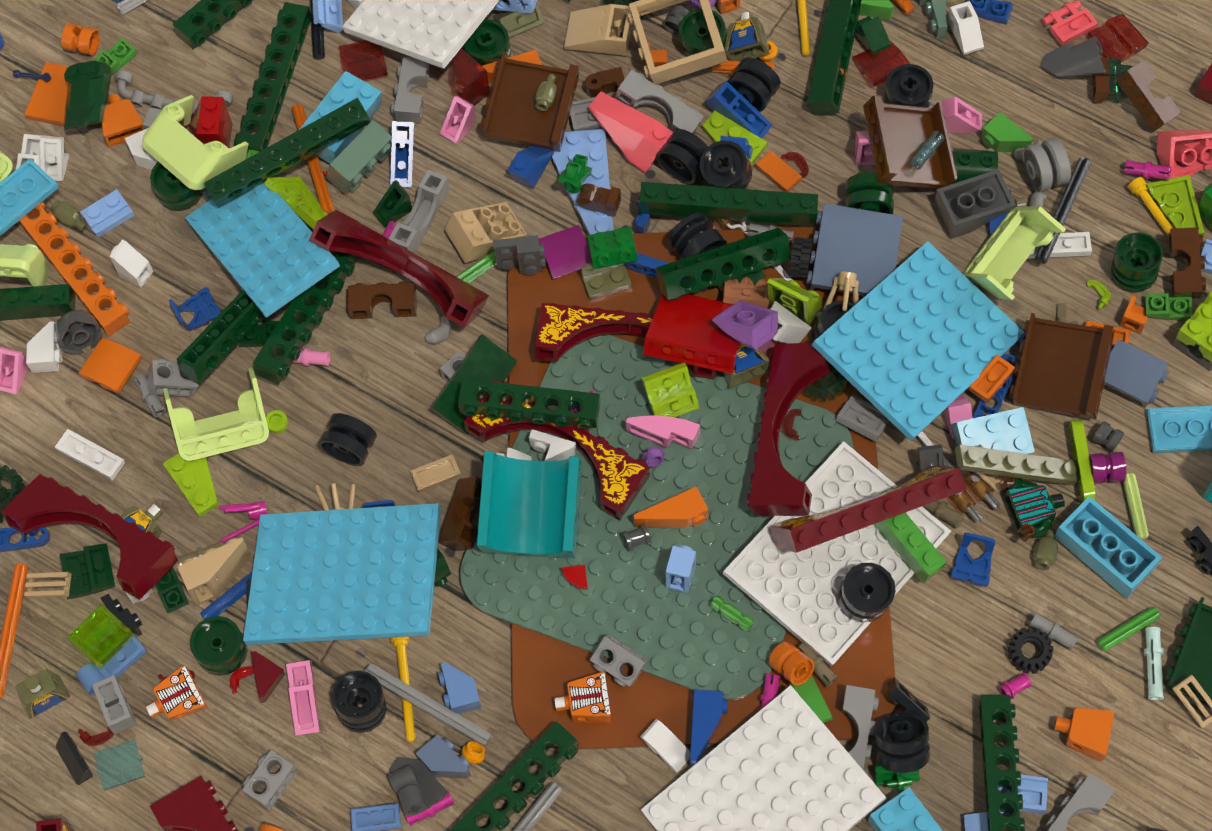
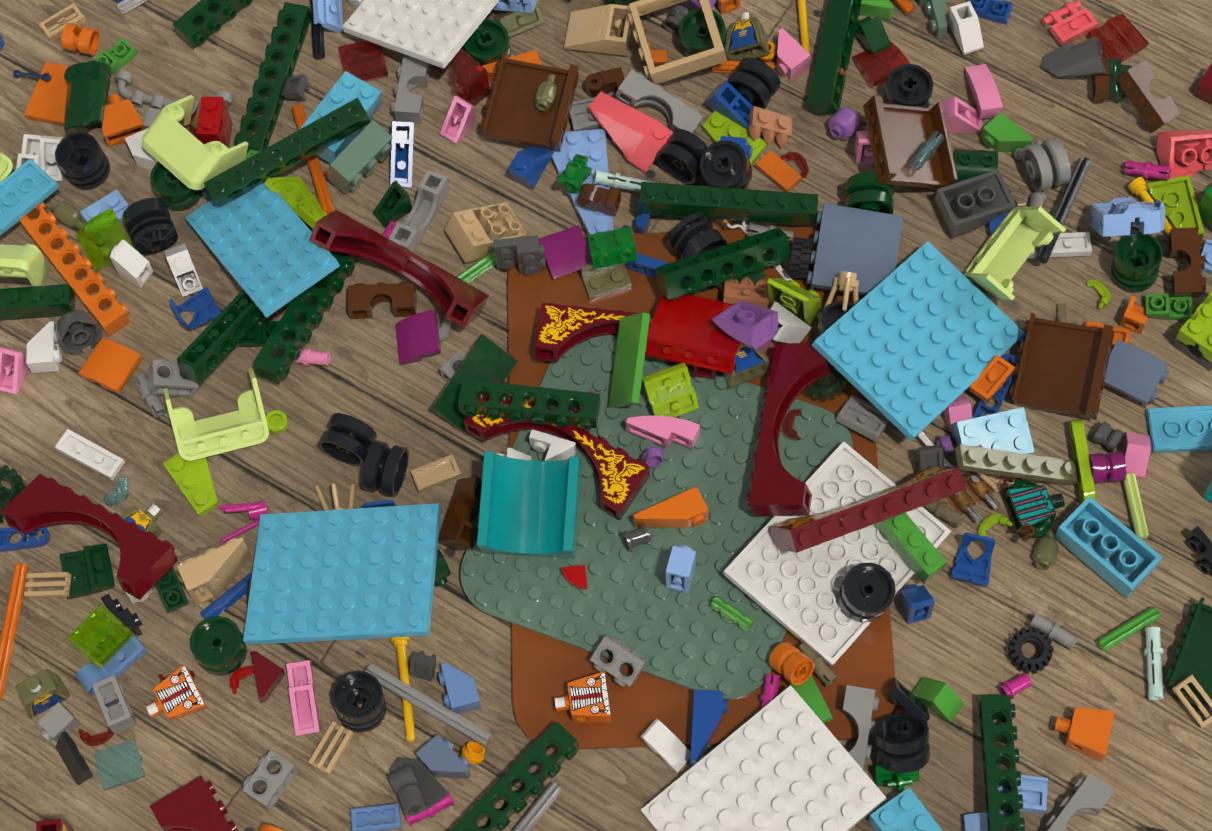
none -> light grey brick [37,702,80,742]
none -> tan tile [38,3,86,42]
none -> black wheel [55,132,110,190]
none -> clear neon green slope [76,208,134,272]
none -> clear light blue arm [103,476,130,506]
none -> black wheel [122,198,178,255]
none -> white slope [164,243,203,297]
none -> dark grey tile [282,74,309,101]
none -> tan tile [308,721,354,775]
none -> black wheel [362,440,409,497]
none -> magenta slope [395,309,441,365]
none -> dark grey tile [409,651,437,682]
none -> light aqua pin [593,170,659,192]
none -> bright green tile [609,312,650,408]
none -> nougat plate [749,106,793,148]
none -> bright pink slope [776,28,810,81]
none -> medium lavender head [828,108,860,140]
none -> blue slope [899,584,935,624]
none -> bright green slope [912,676,964,723]
none -> medium lavender plate [936,435,954,456]
none -> bright pink slope [964,64,1003,119]
none -> lime piece [978,513,1013,536]
none -> light blue connector [1089,197,1165,237]
none -> bright pink slope [1123,432,1151,479]

